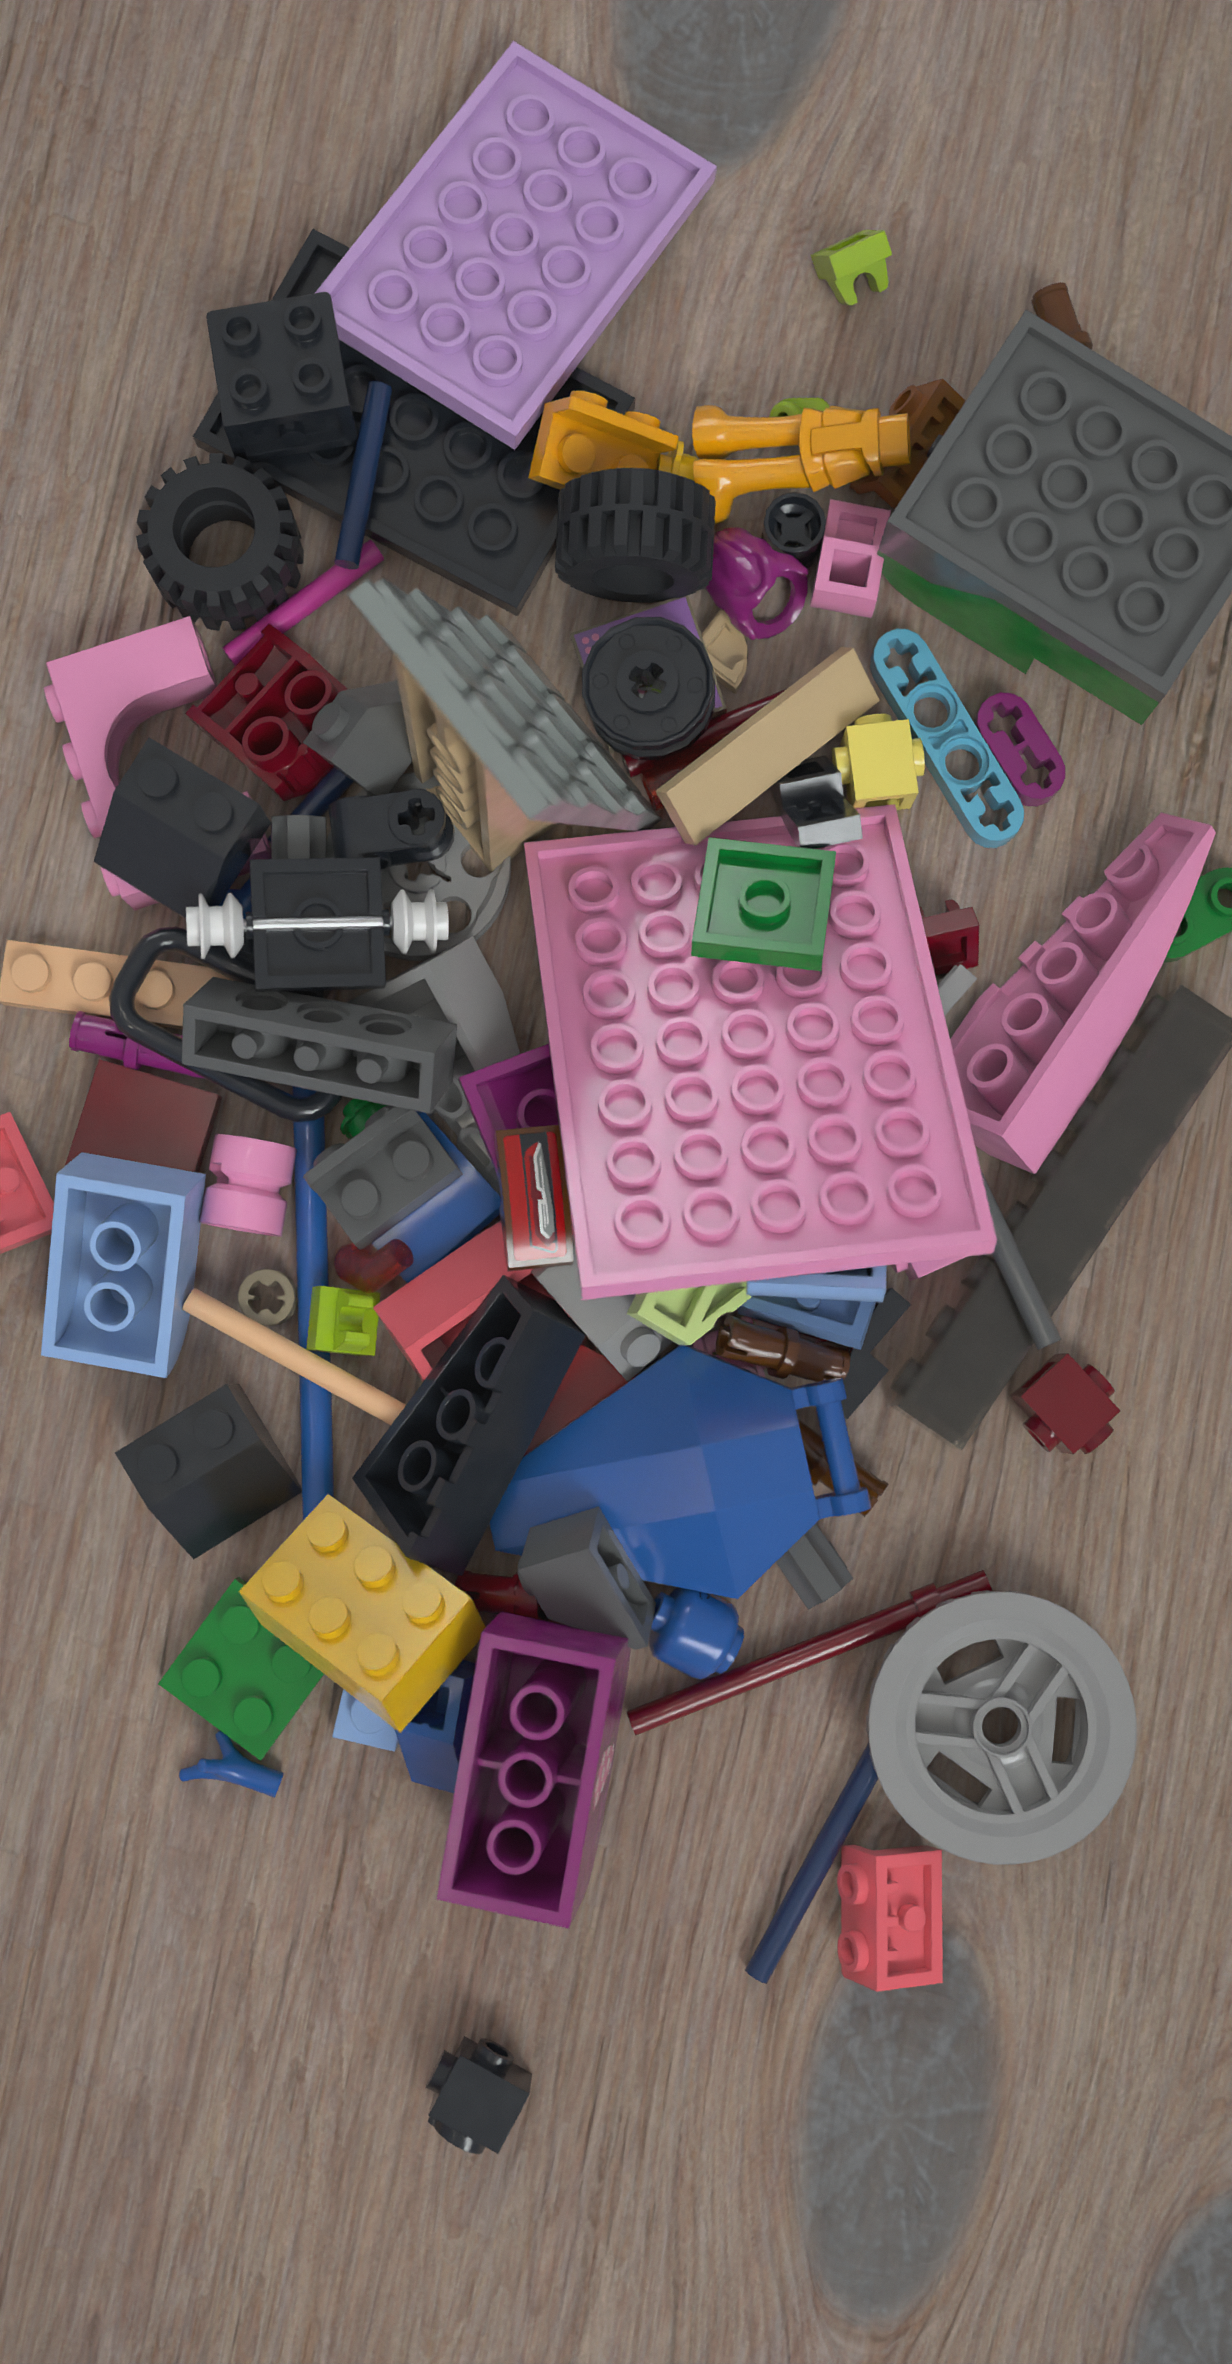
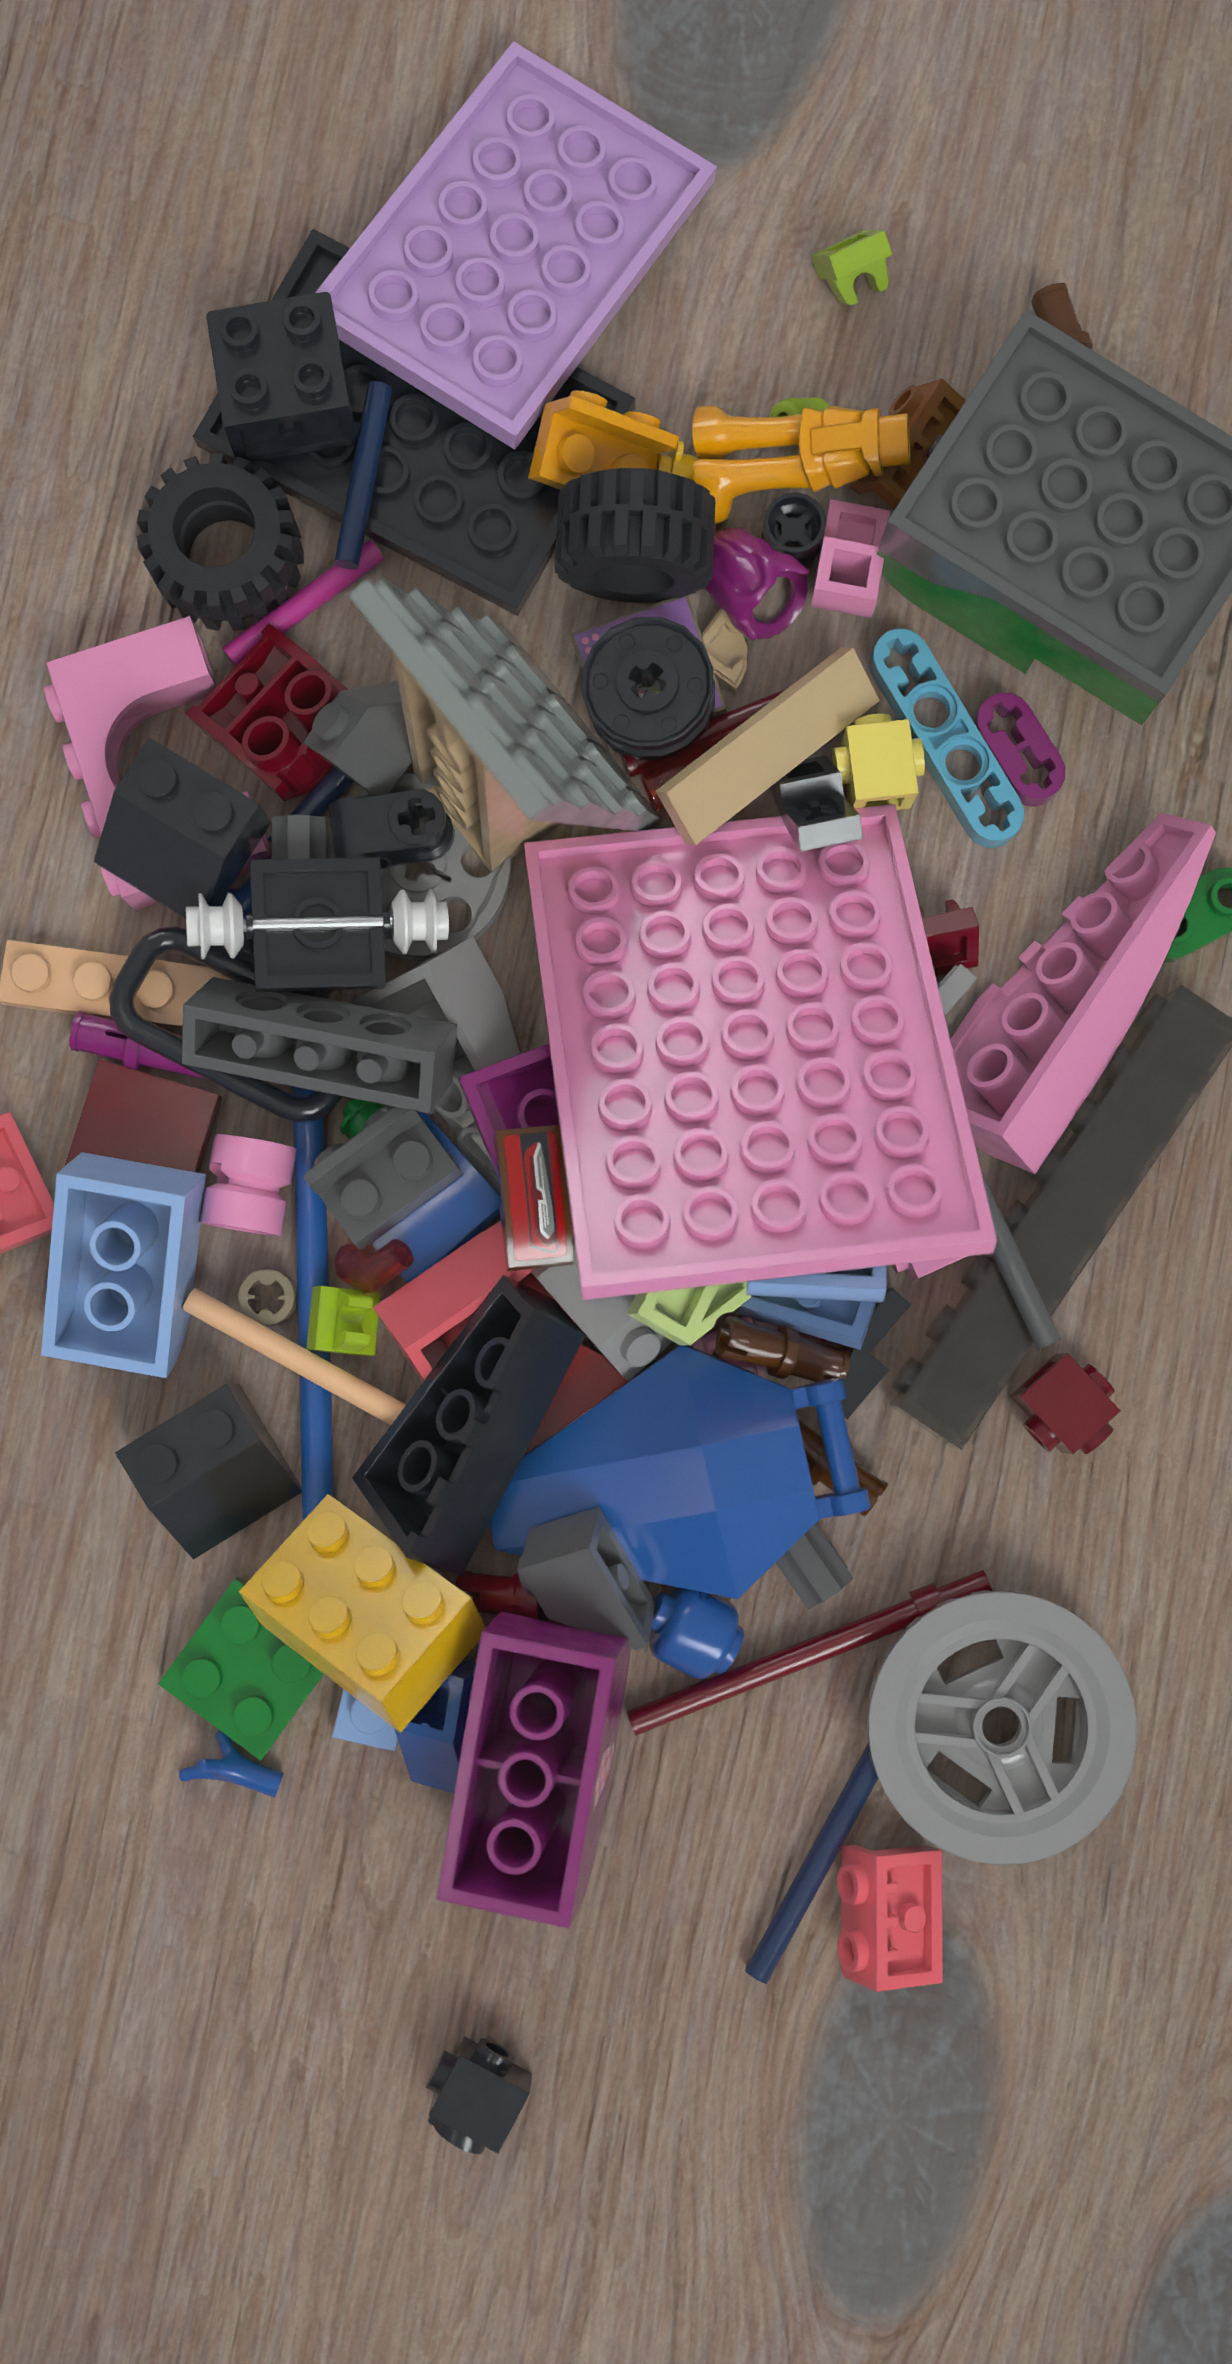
green plate [691,837,836,971] -> none

